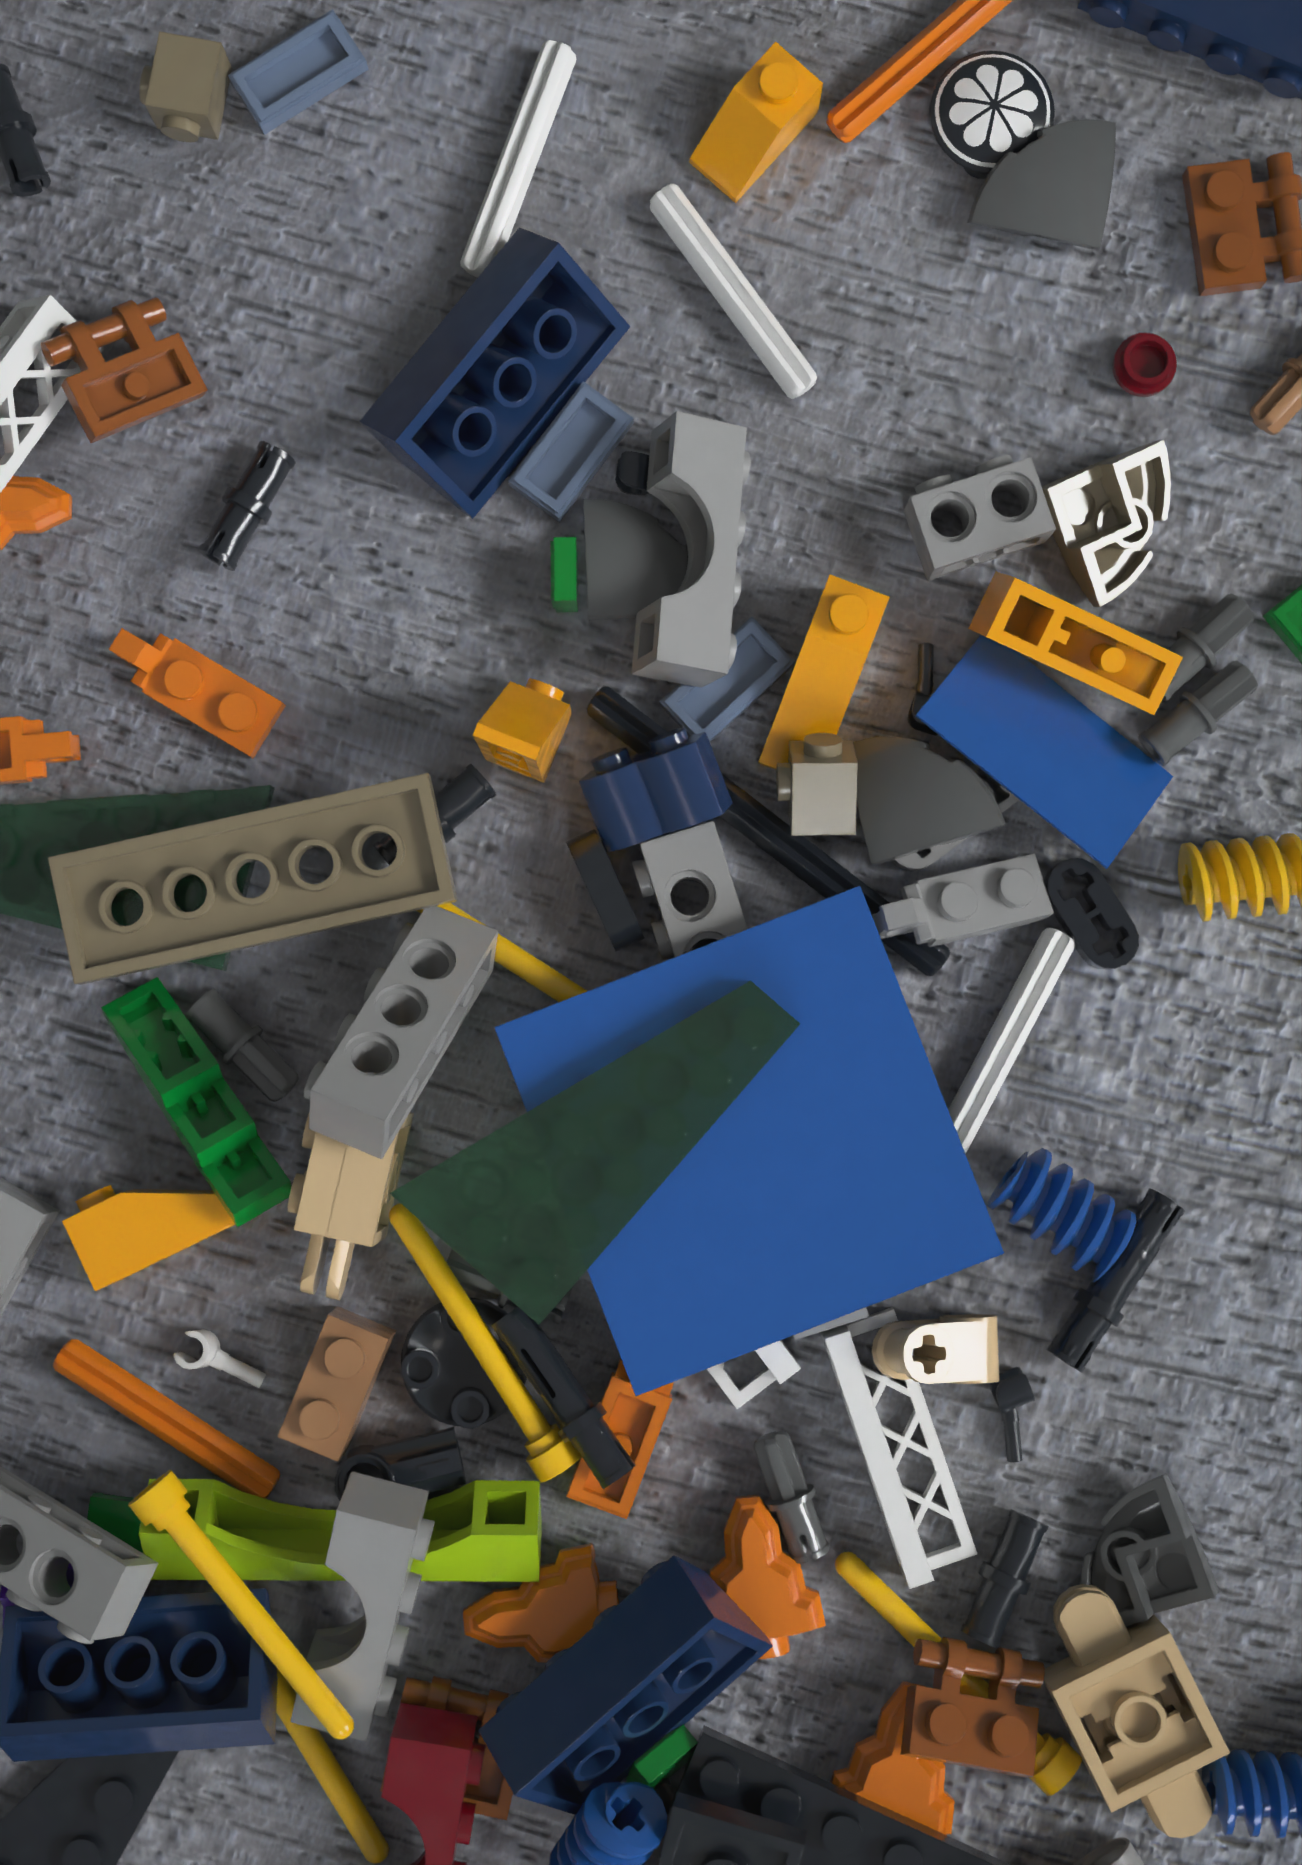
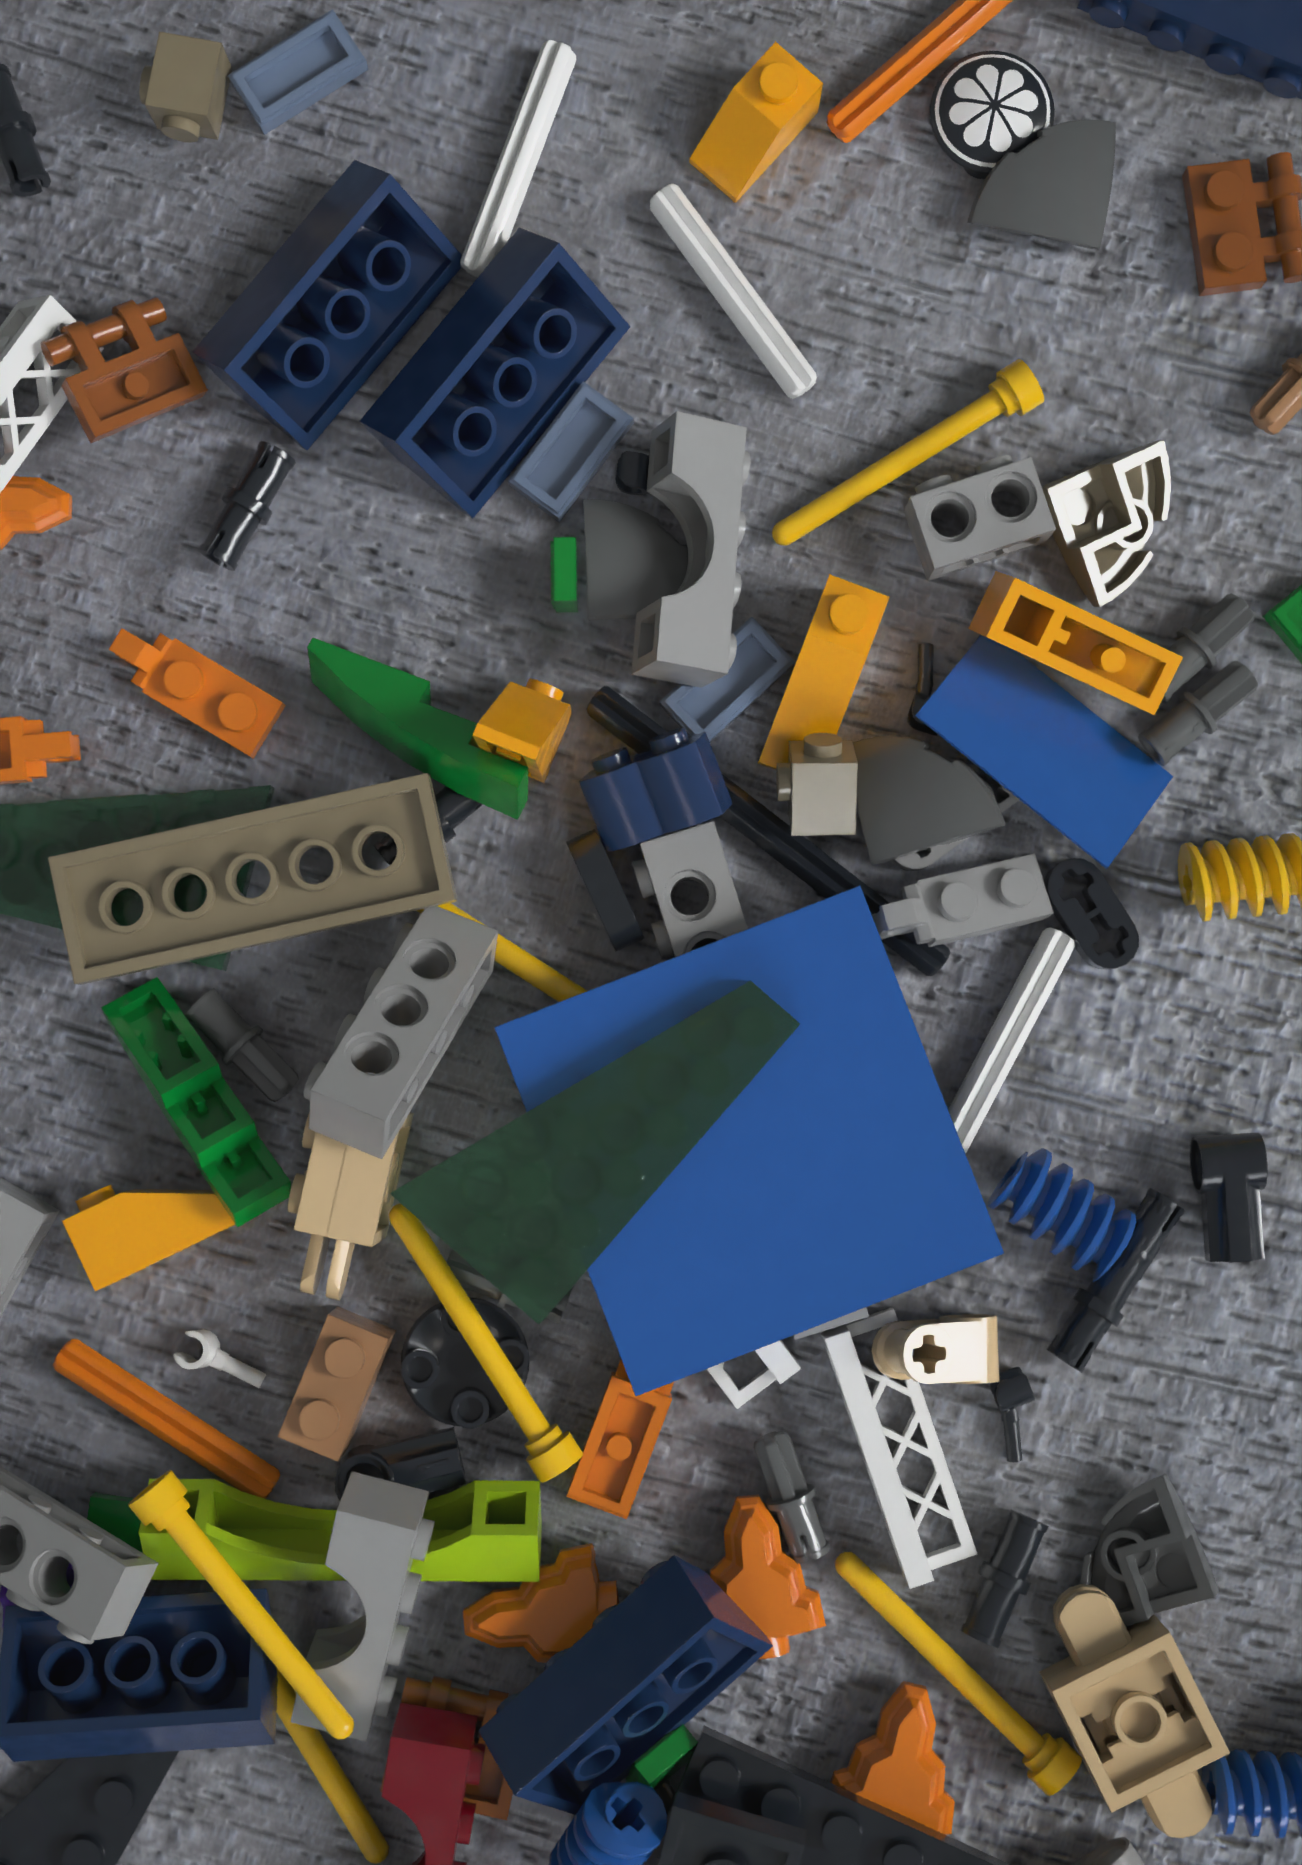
black pin [492,1303,636,1489] -> none
dark orange plate [900,1637,1045,1777] -> none
dark red plate [1112,333,1177,397] -> none
none -> dark blue slope [192,160,462,450]
none -> green slope [307,638,528,820]
none -> yellow piece [772,359,1044,546]
none -> black piece [1190,1132,1268,1263]

